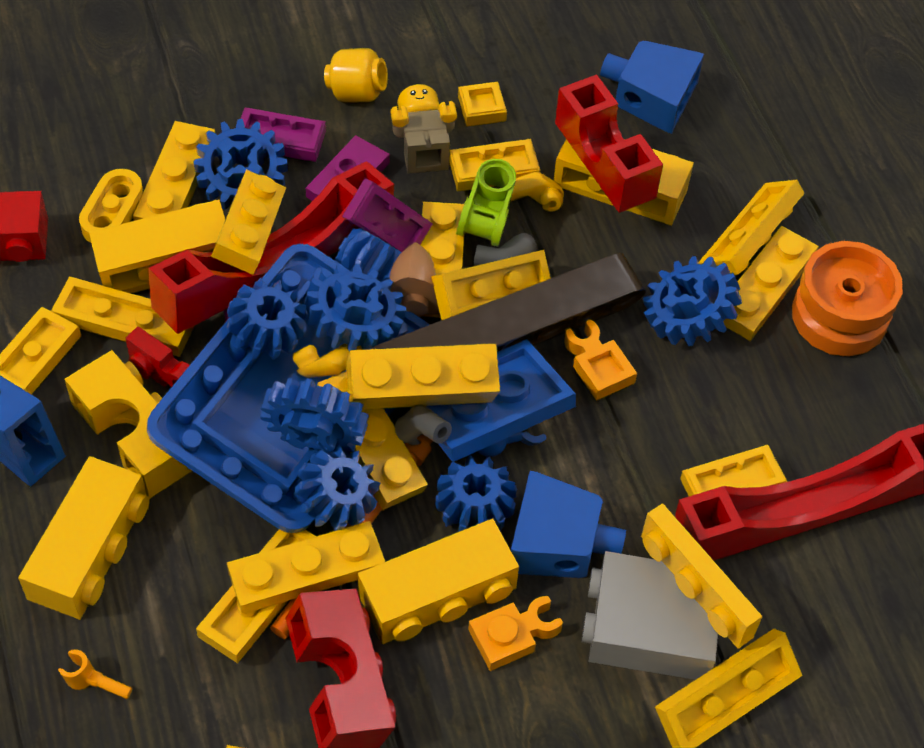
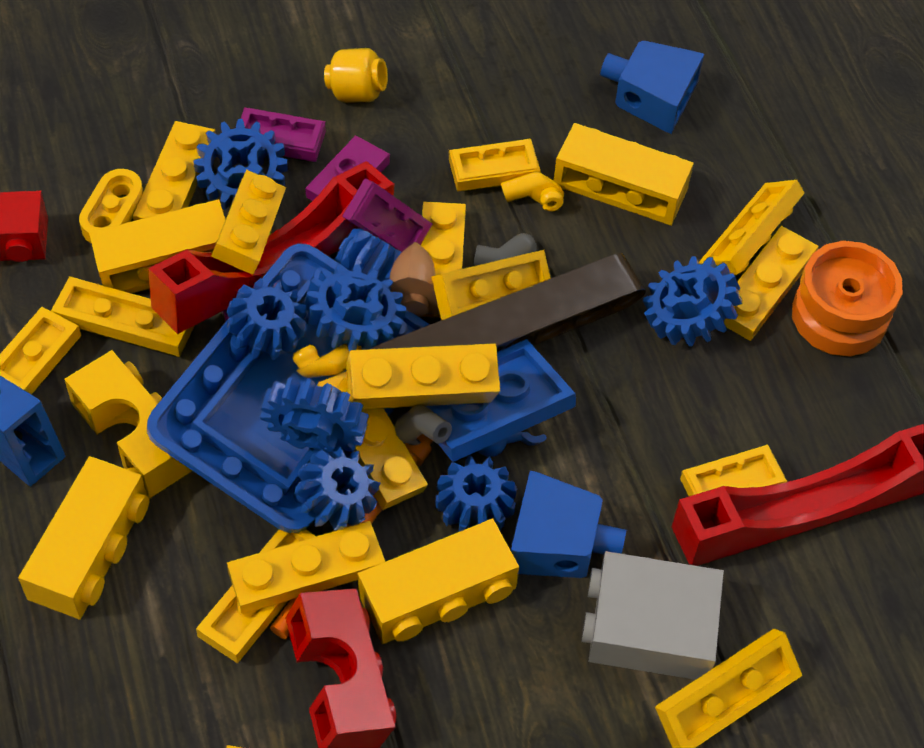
light orange hand [58,649,132,699] -> none
red plate [125,326,190,387] -> none
dark tan piece [390,84,457,174] -> none
lime piece [456,159,516,247] -> none
yellow tile [458,82,507,127] -> none
light orange plate [468,596,563,671] -> none
red arch [555,74,663,213] -> none
light orange plate [564,320,637,401] -> none
yellow plate [641,503,762,649] -> none

